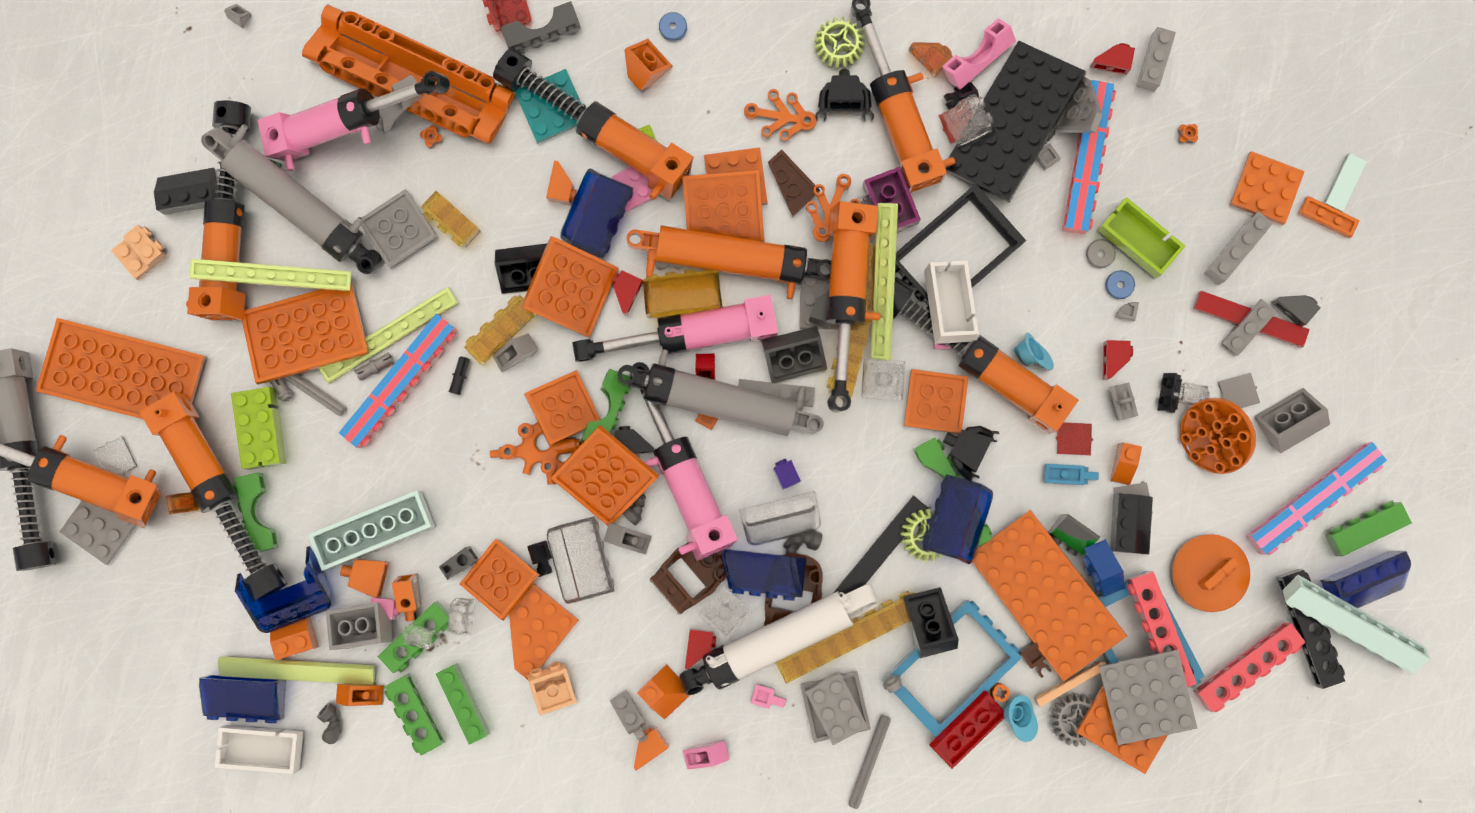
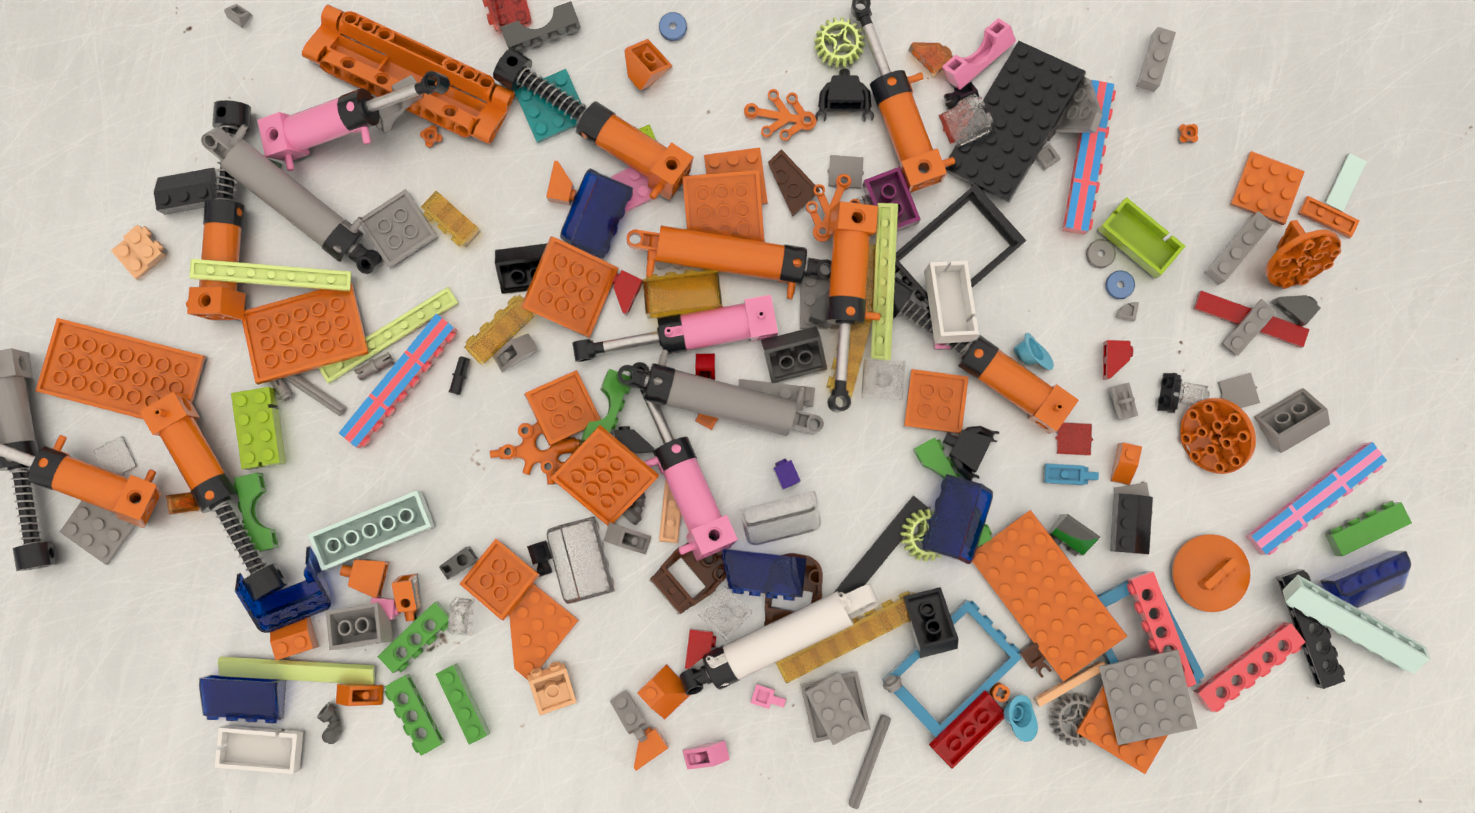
clear brick [402,623,435,649] -> none
dark grey arm [783,530,822,554] -> none
blue brick [1083,539,1125,598] -> none
red slope [1090,43,1135,75] -> none
none -> light nougat tile [659,478,681,543]
none -> light grey piece [827,155,864,189]
none -> orange bracket [1265,220,1341,289]

